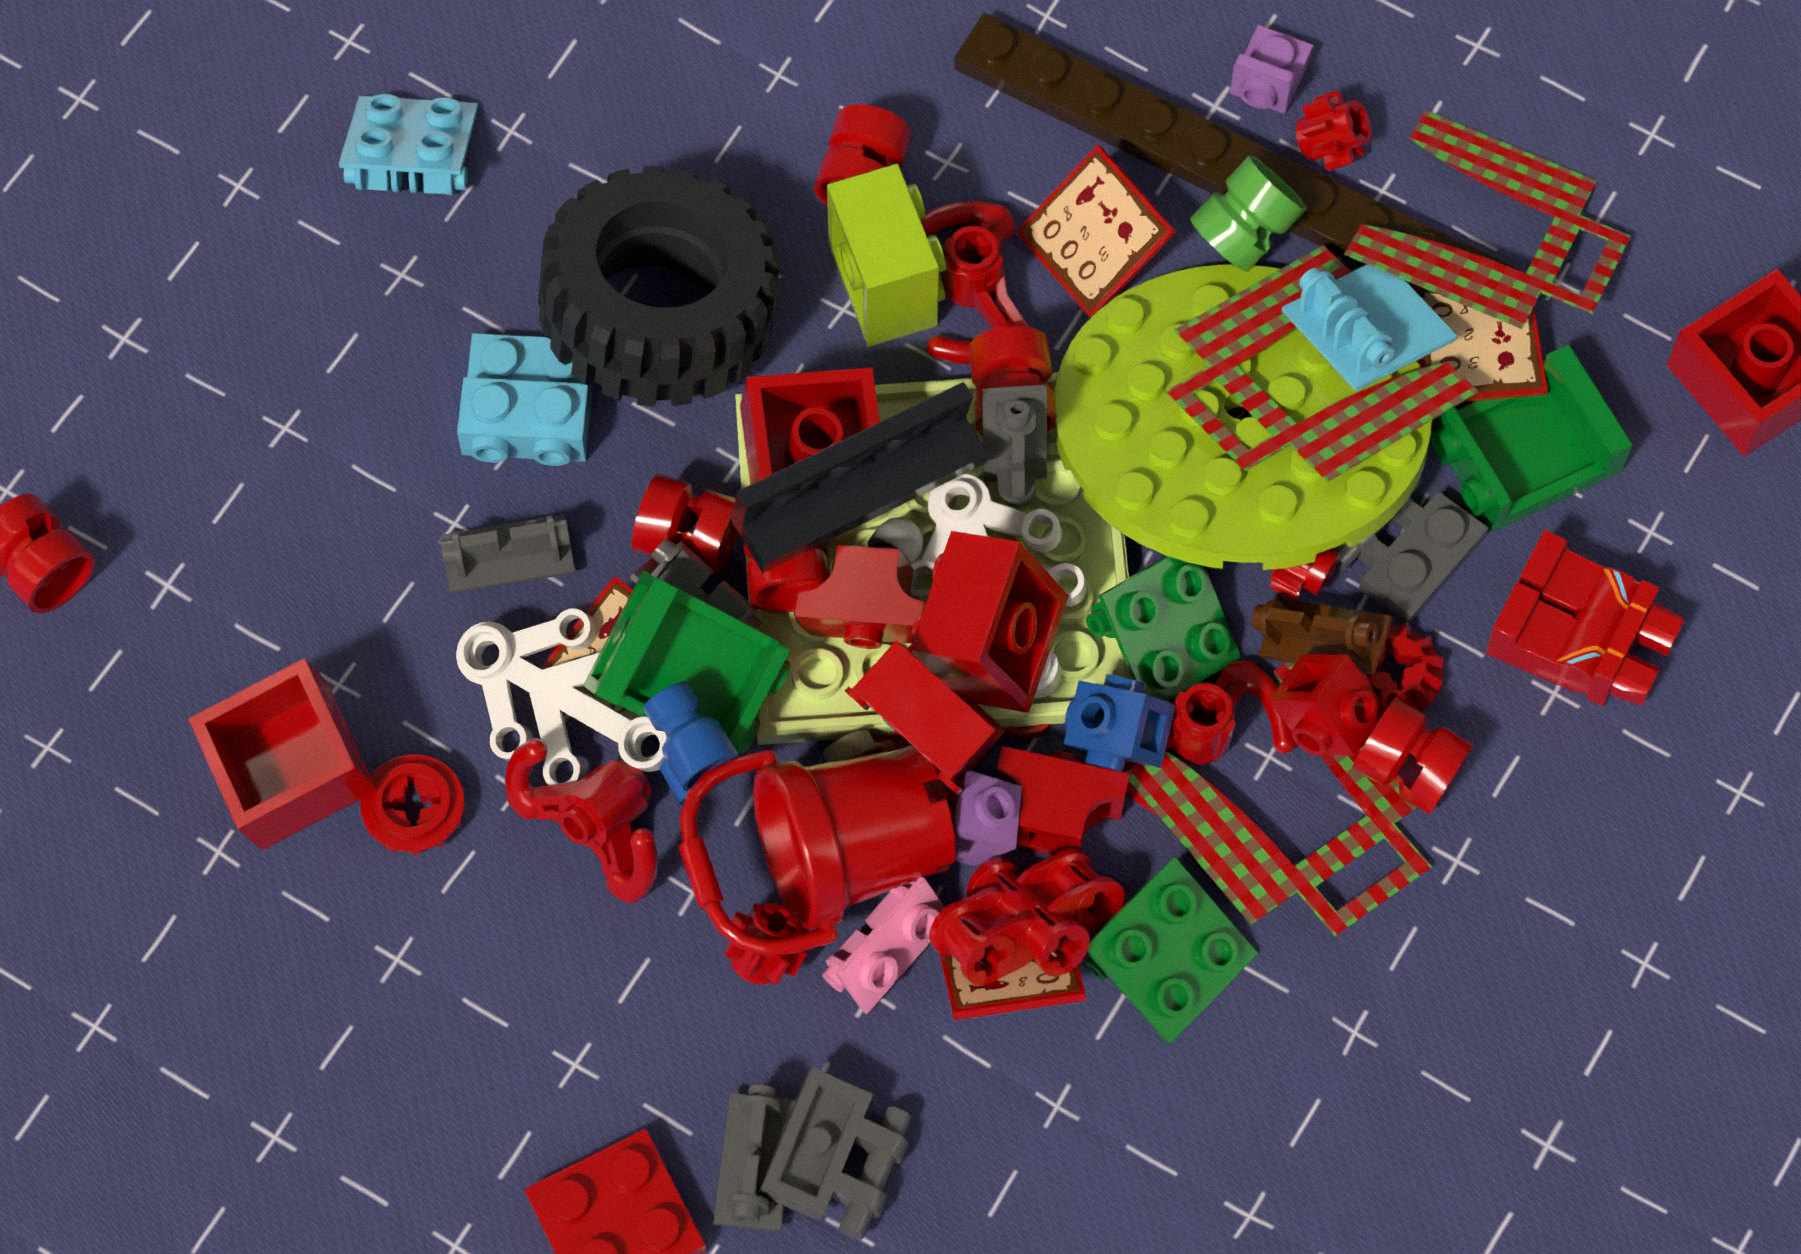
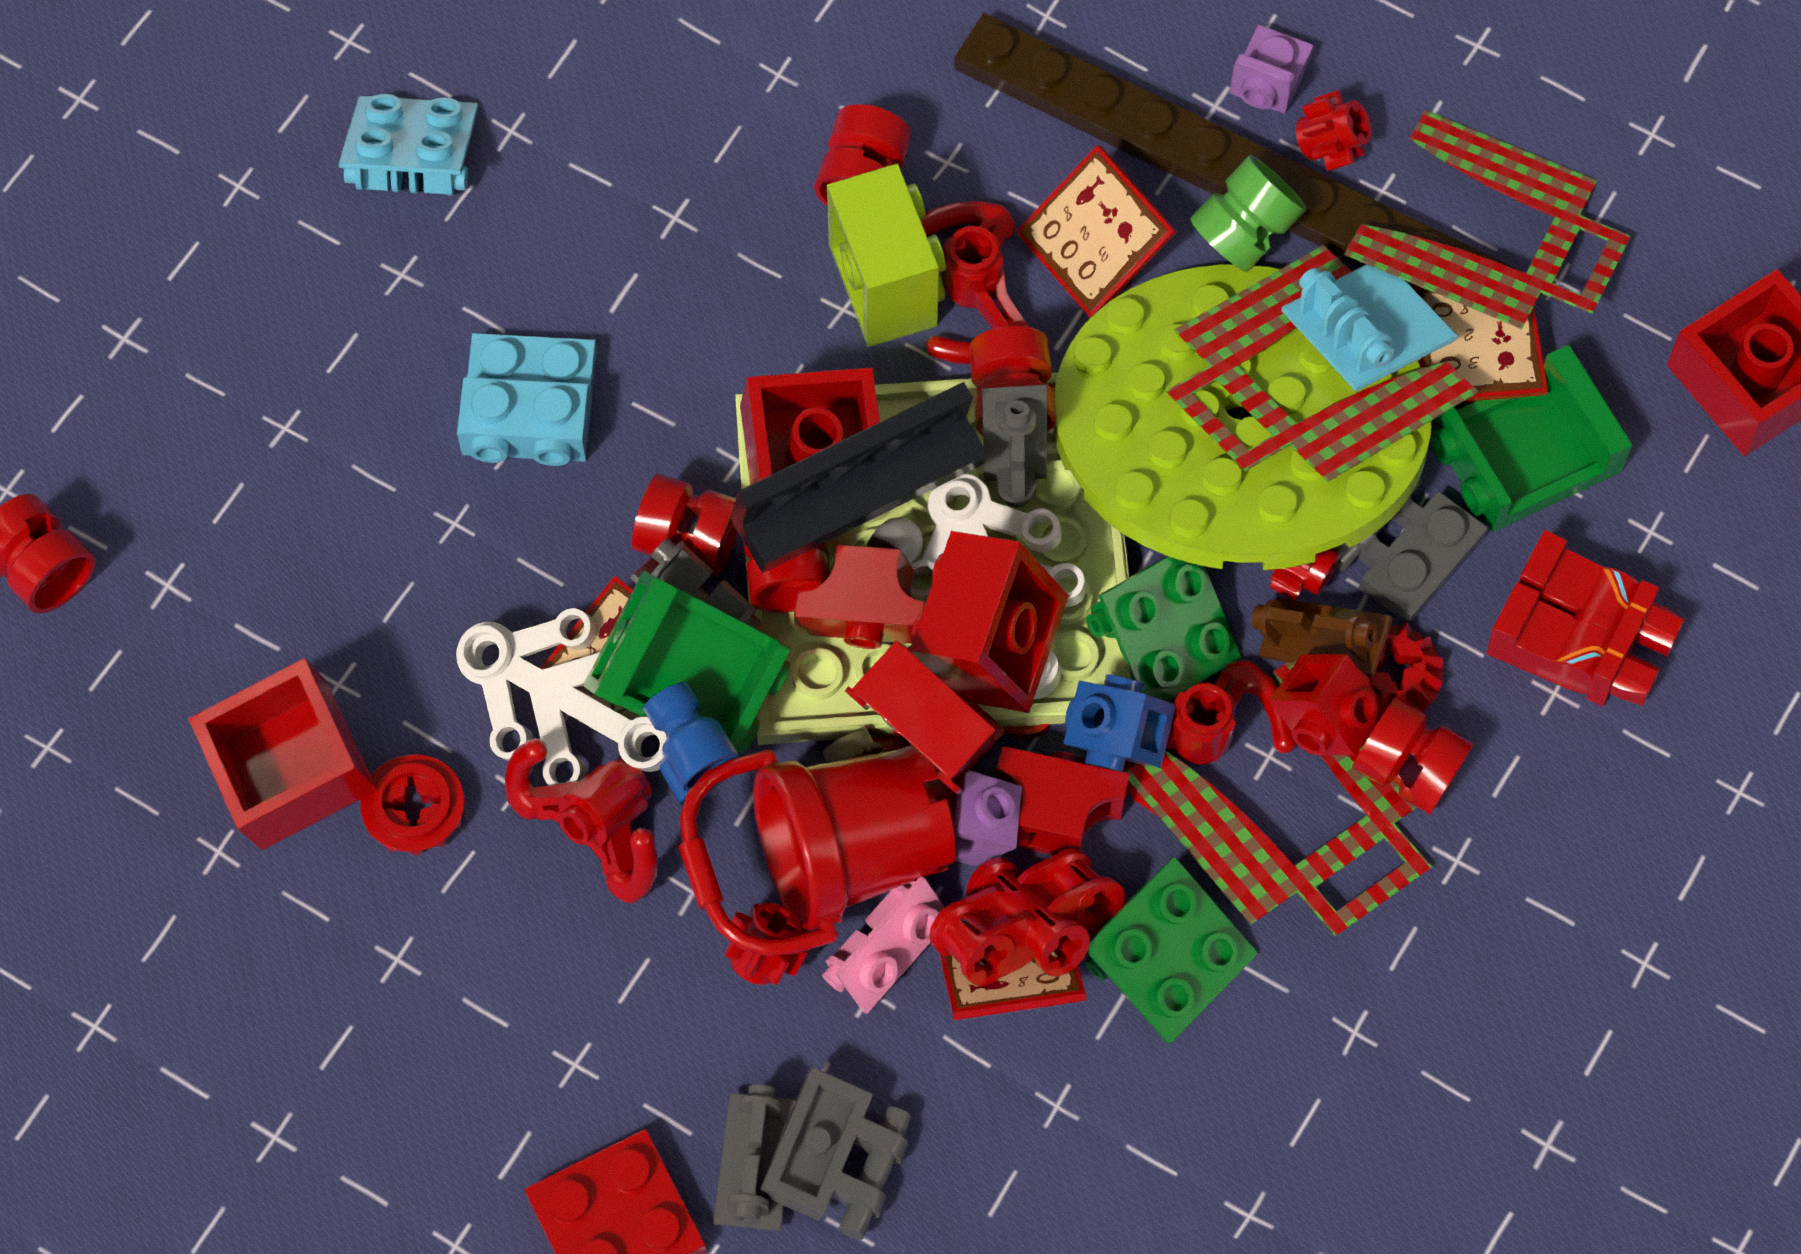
dark grey hinge [440,514,575,594] -> none
black tyre [538,166,780,407] -> none

